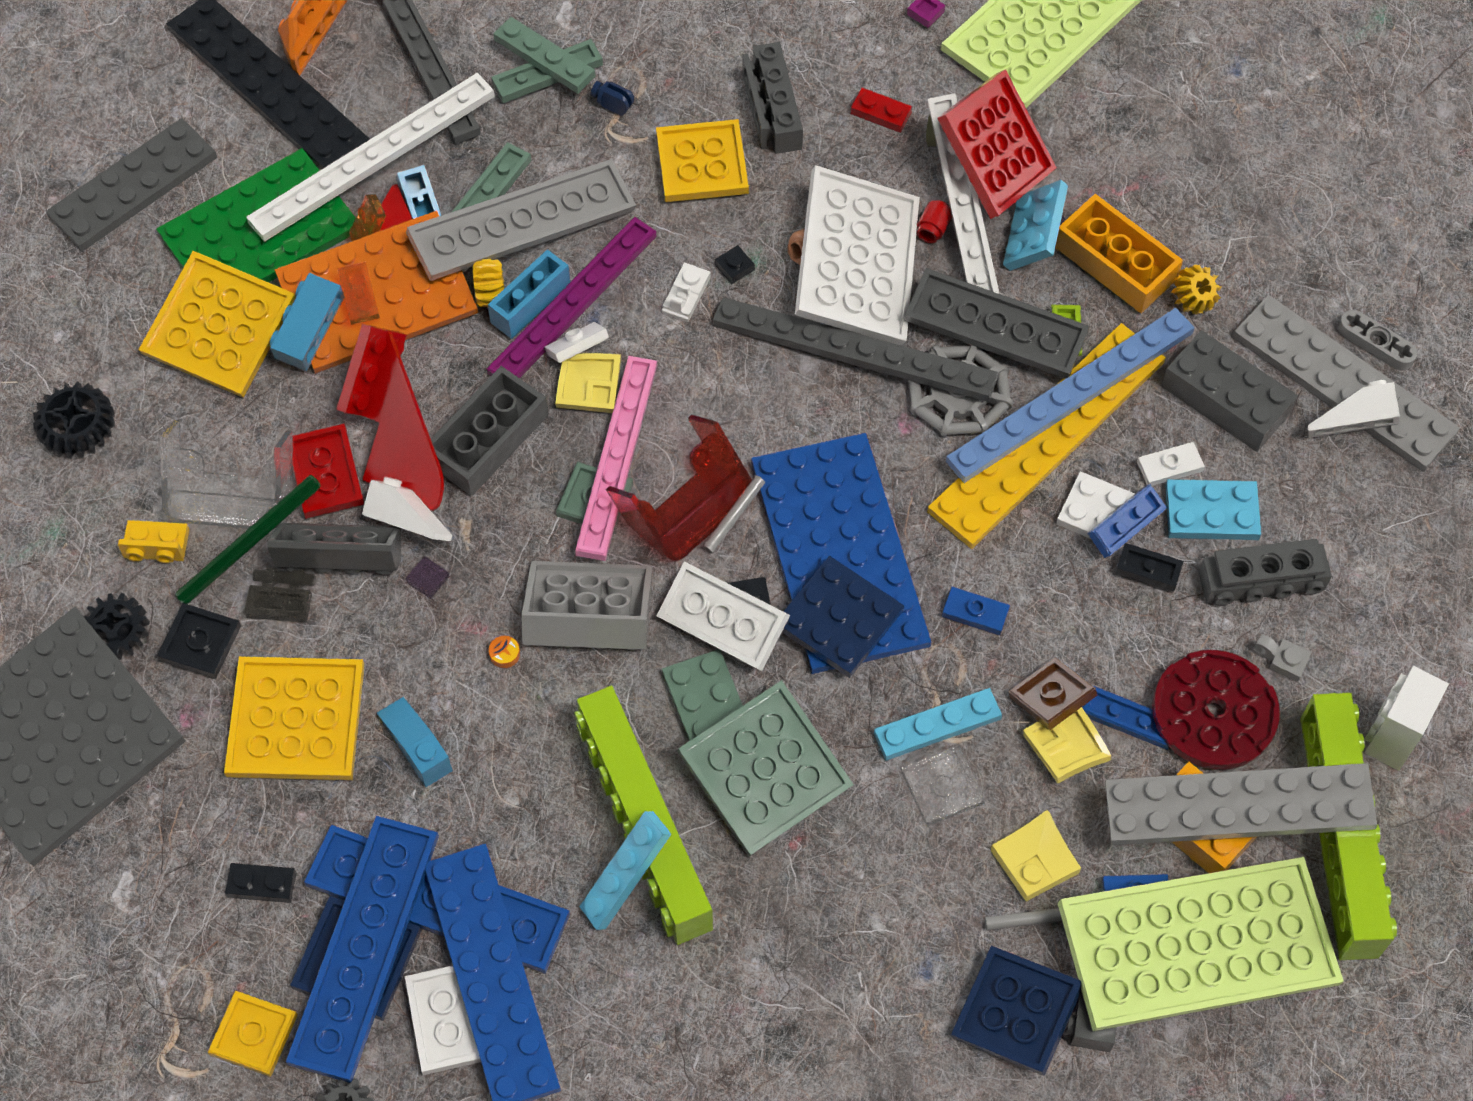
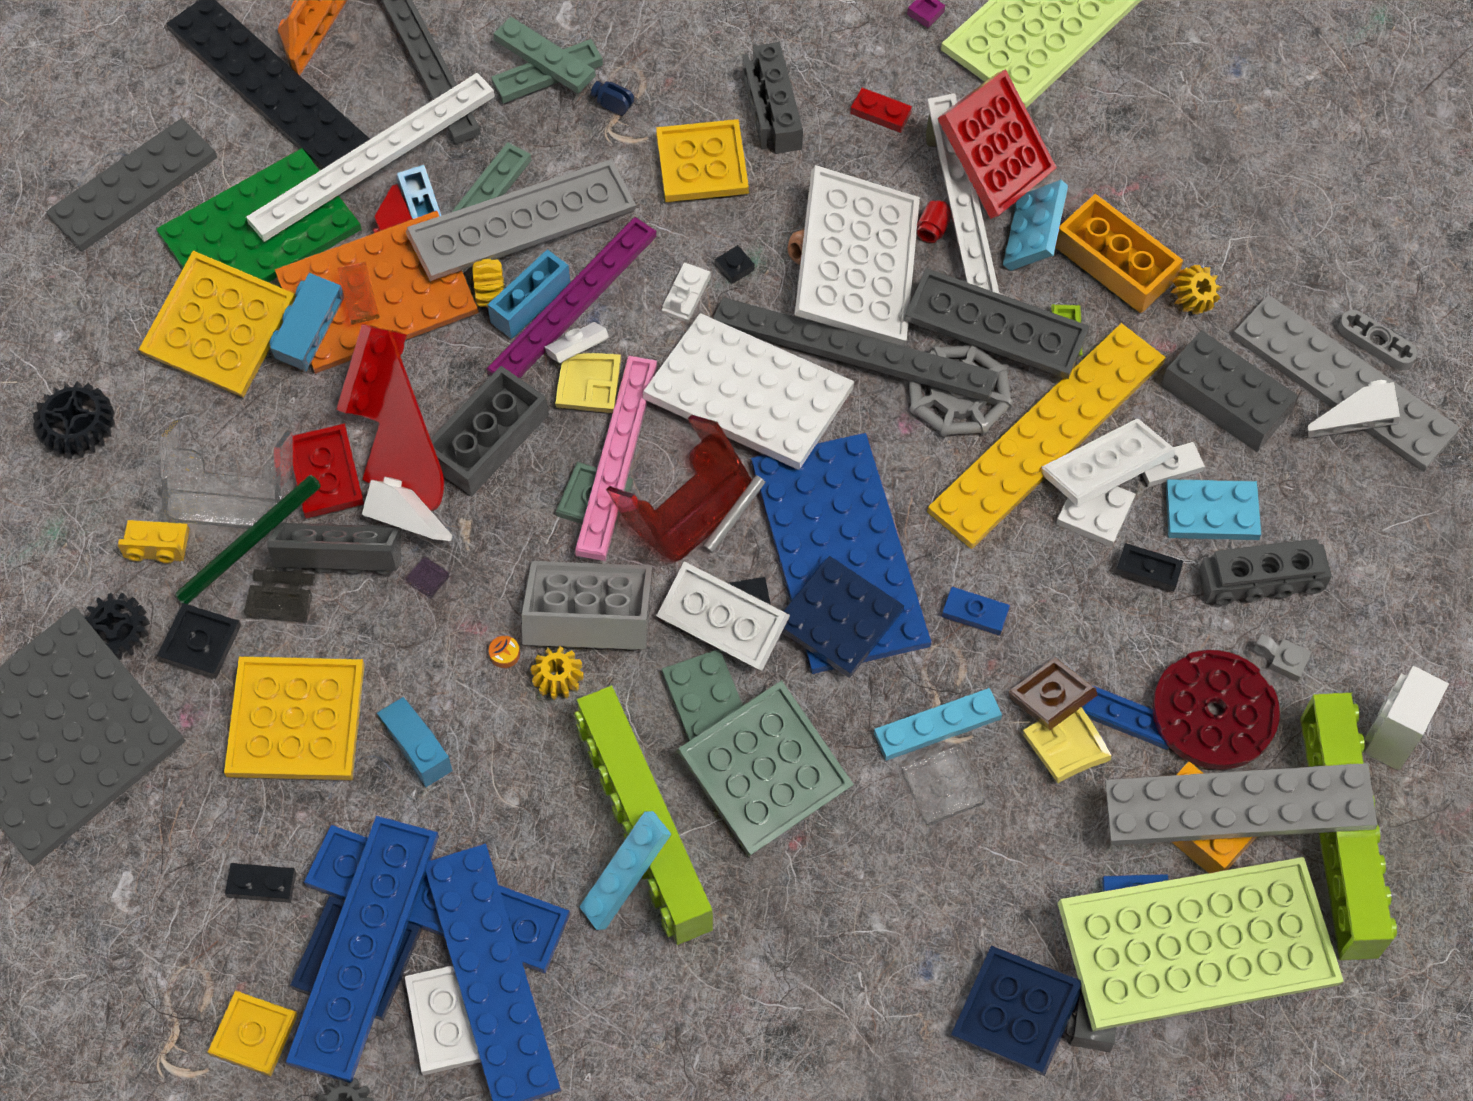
clear orange plate [350,194,386,241] -> none
medium blue plate [946,308,1195,483] -> none
light grey piece [984,908,1062,930] -> none
light yellow plate [990,810,1081,901] -> none
tile [1087,484,1167,558] -> none
none -> yellow gear [531,646,584,701]
none -> white plate [643,313,854,470]
none -> white tile [1041,418,1175,506]

